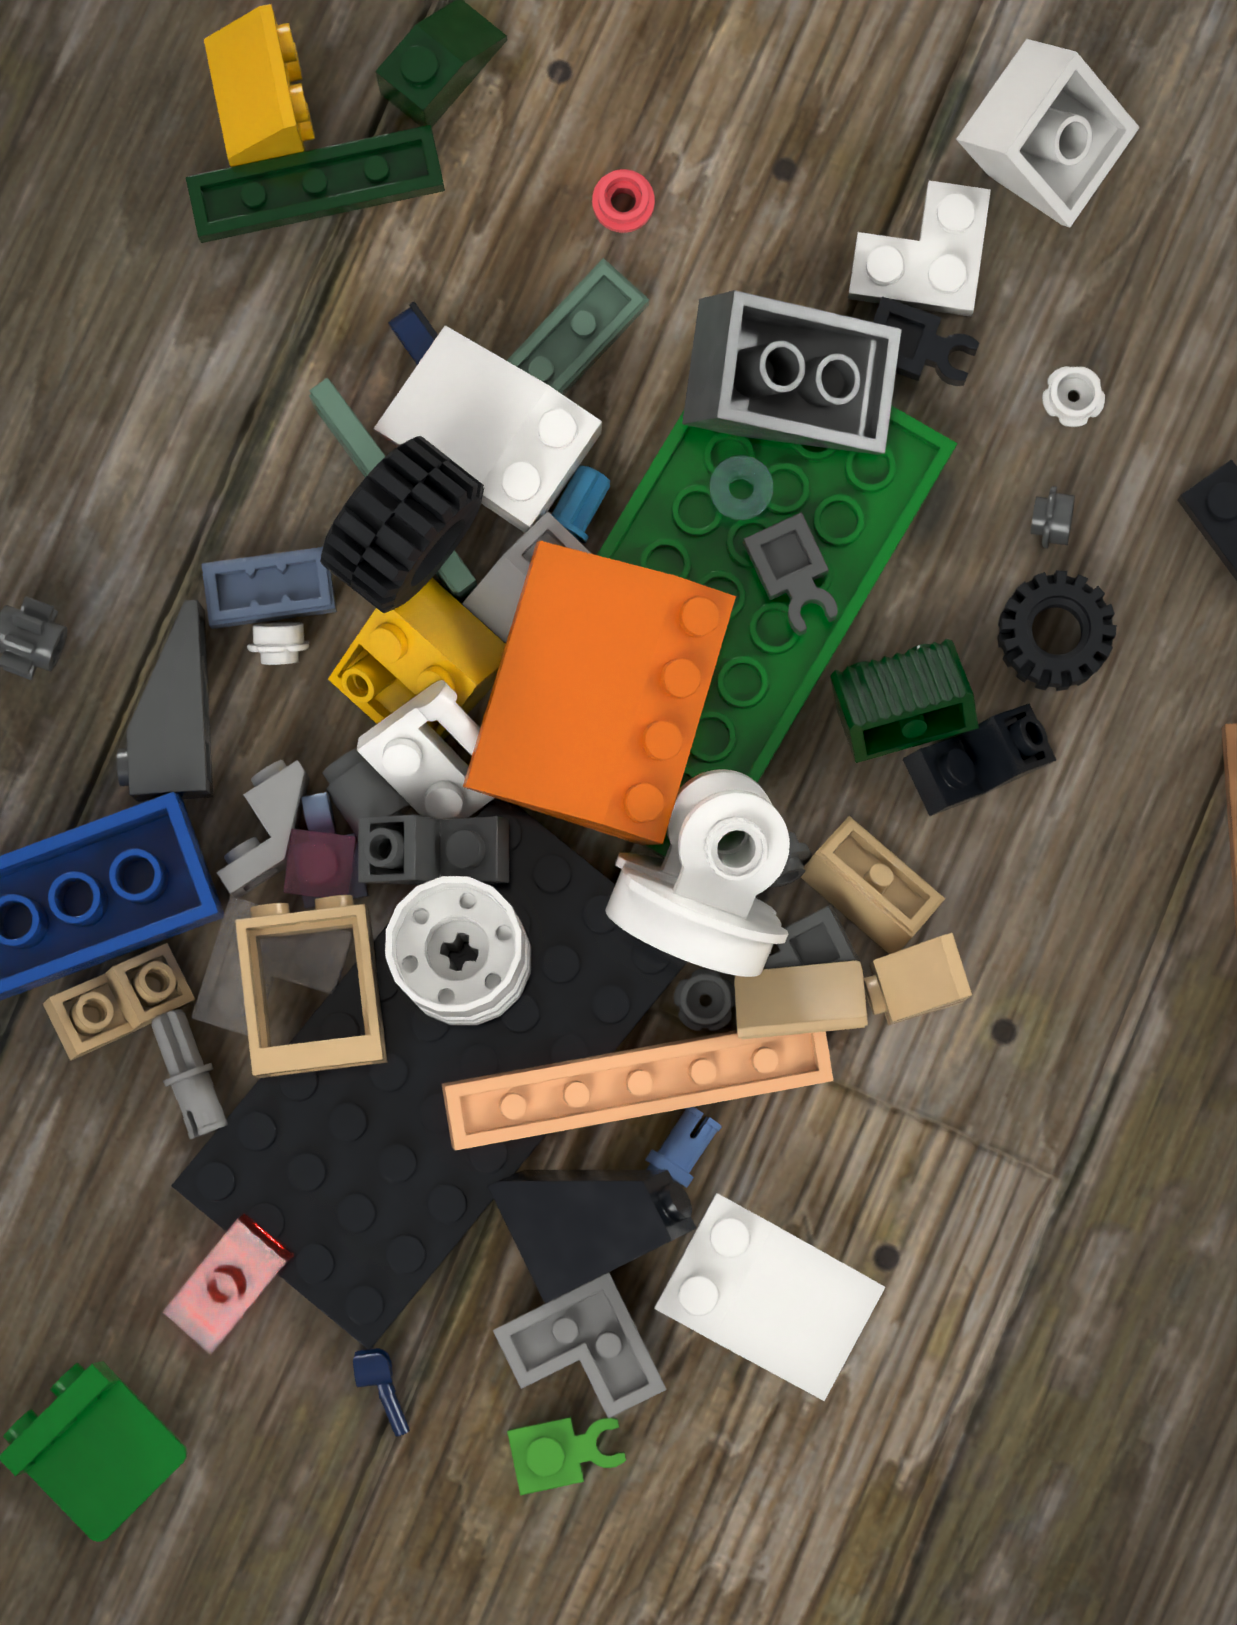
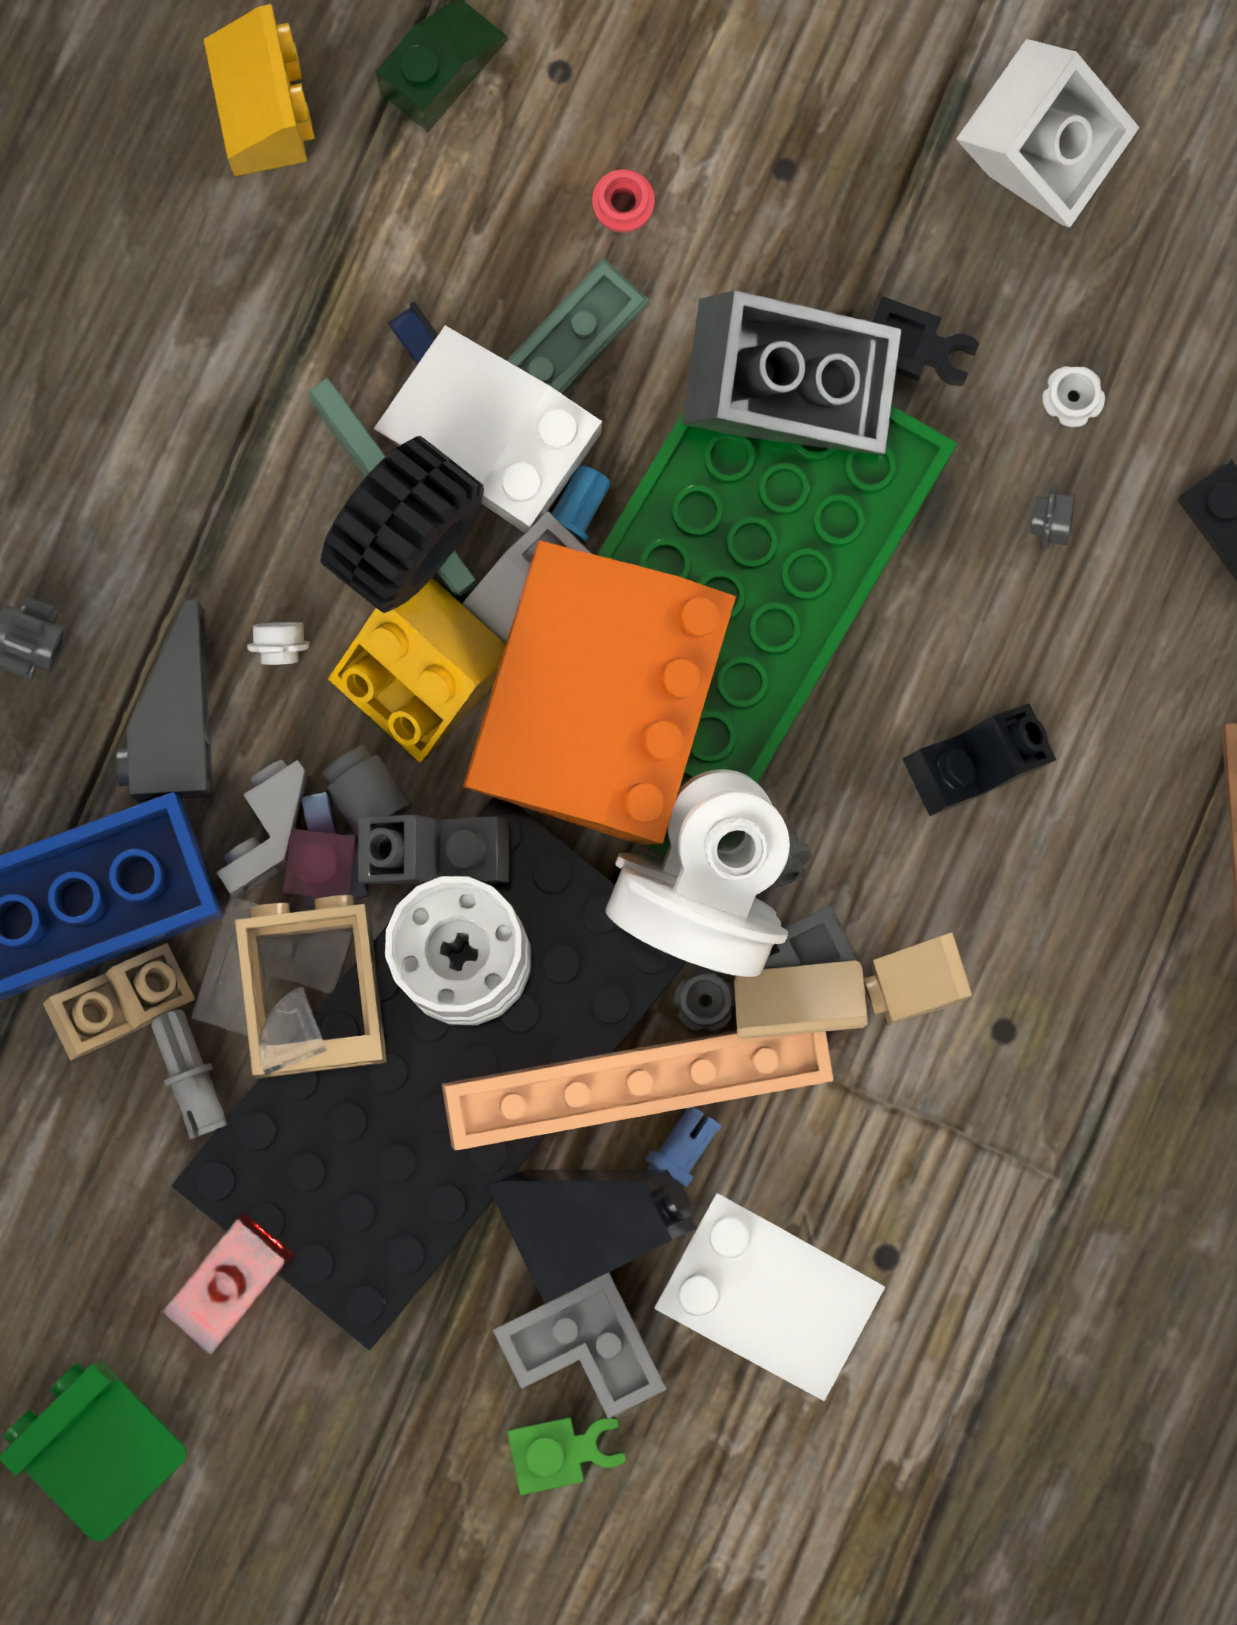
dark green plate [186,125,445,243] -> none
sand blue plate [202,547,337,629] -> none
dark blue hand [353,1348,410,1437] -> none
white plate [357,680,494,819] -> none
clear light blue plate [709,456,773,520] -> none
dark grey plate [743,512,837,636] -> none
tan slope [801,816,945,954] -> none
dark green brick [830,638,979,763] -> none
white plate [848,181,991,317] -> none
black tyre [997,570,1117,691] -> none
none -> clear tile [259,987,327,1075]

